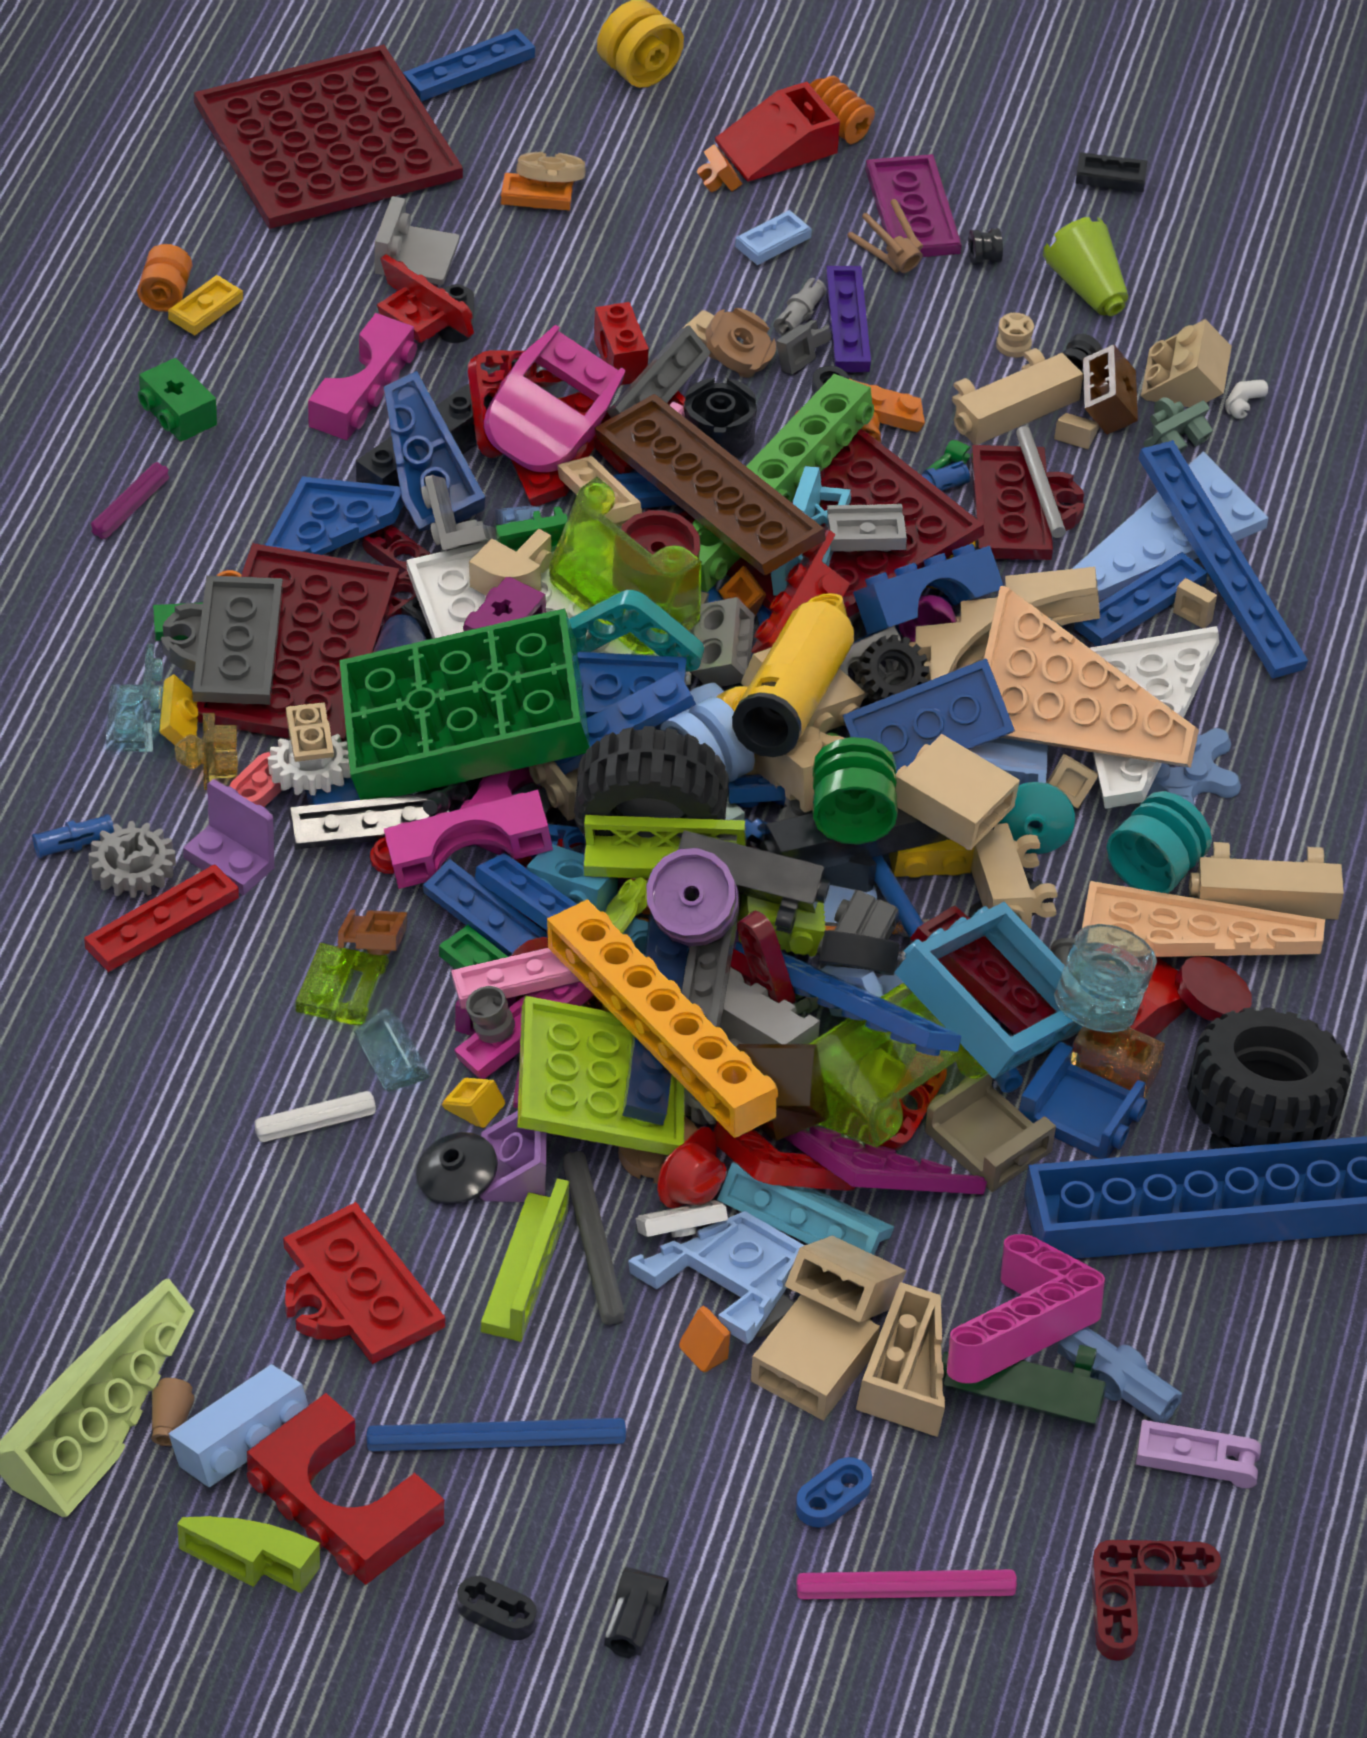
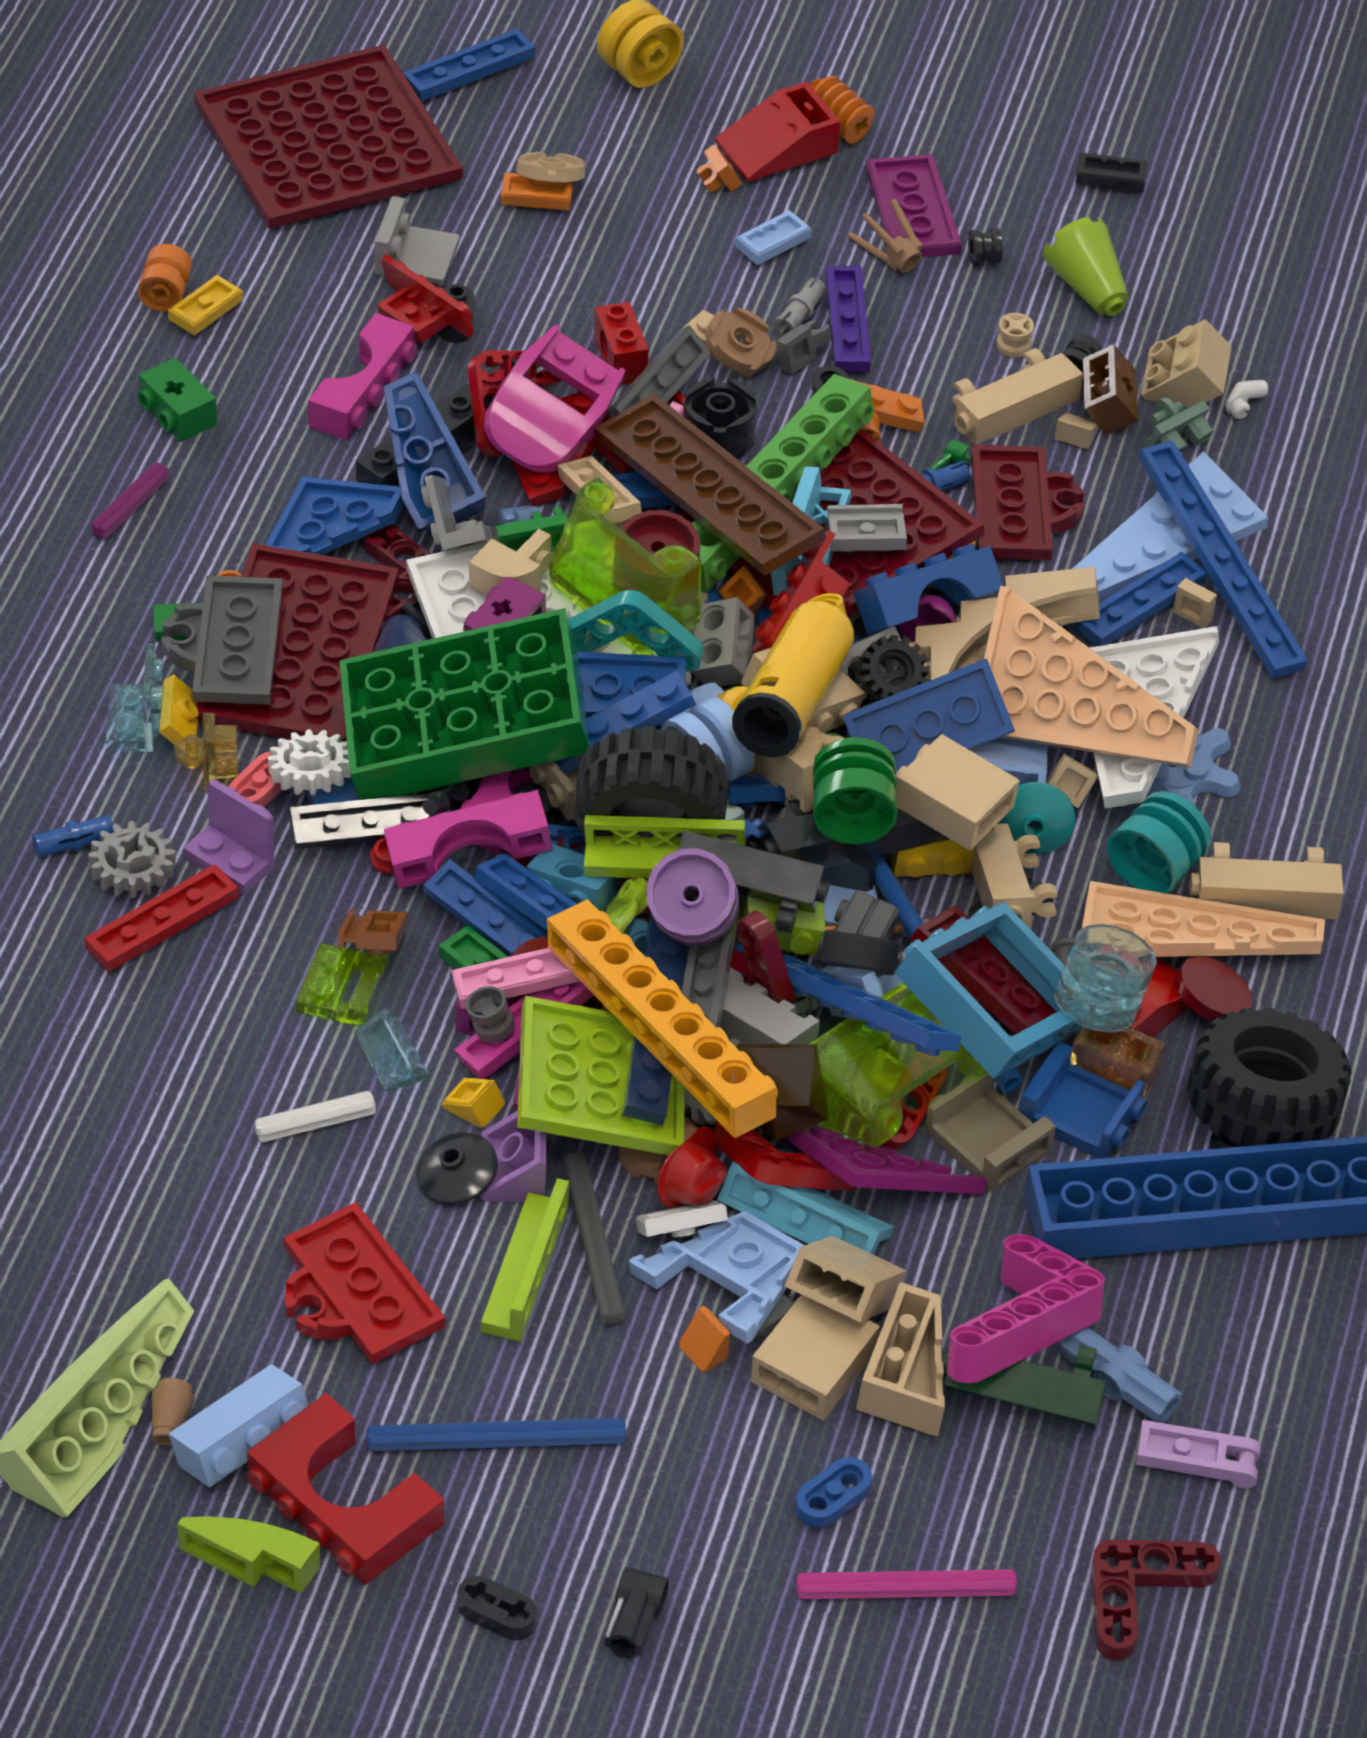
tan slope [286,702,334,762] -> none
light grey bar [1016,426,1066,538] -> none

